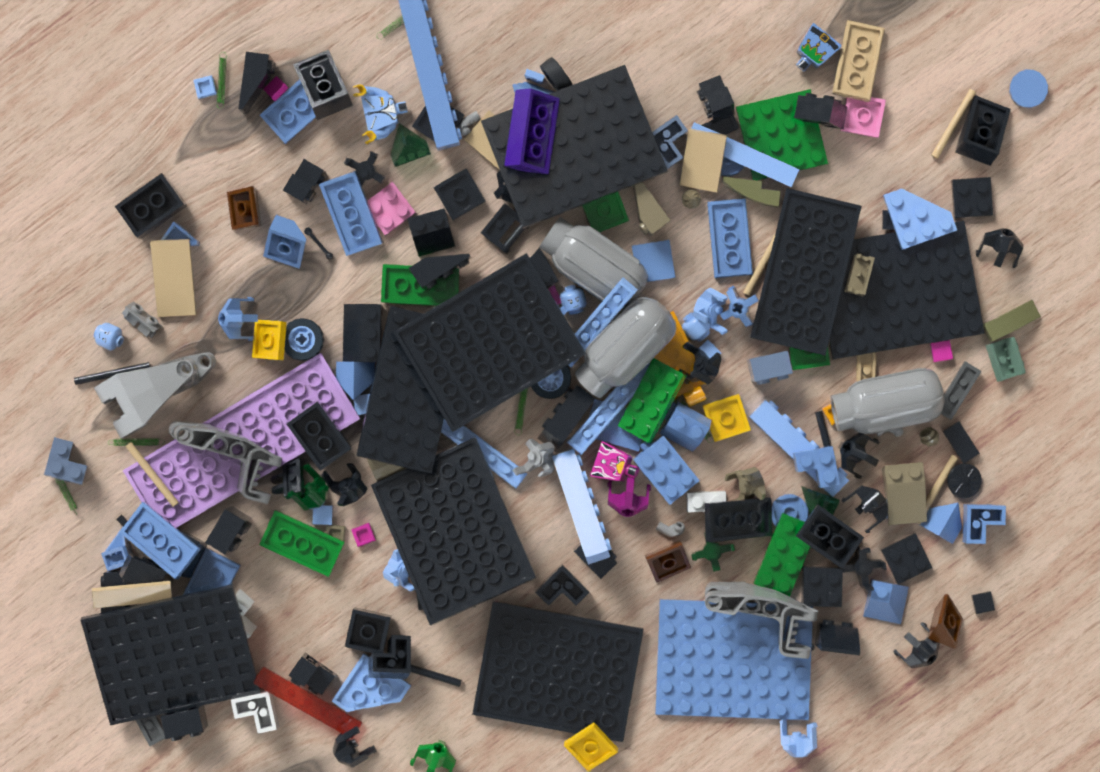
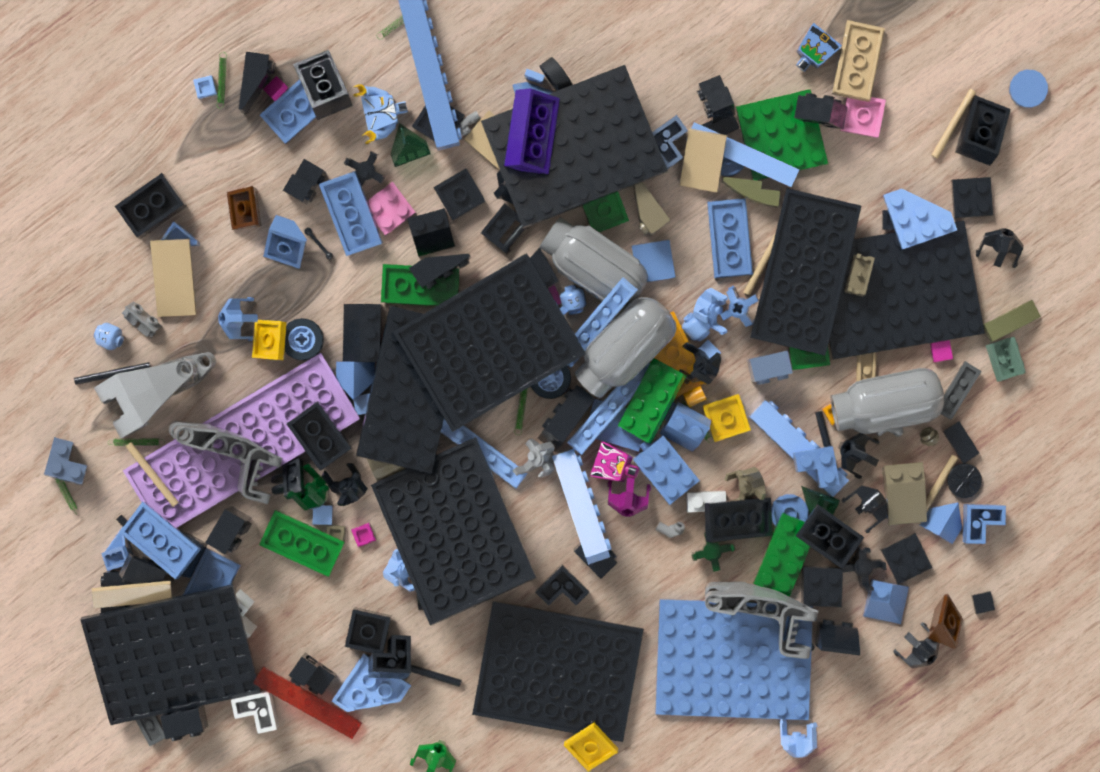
black piece [333,726,377,768] -> none
reddish brown slope [645,540,691,583] -> none
dark tan plate [682,189,701,209] -> none

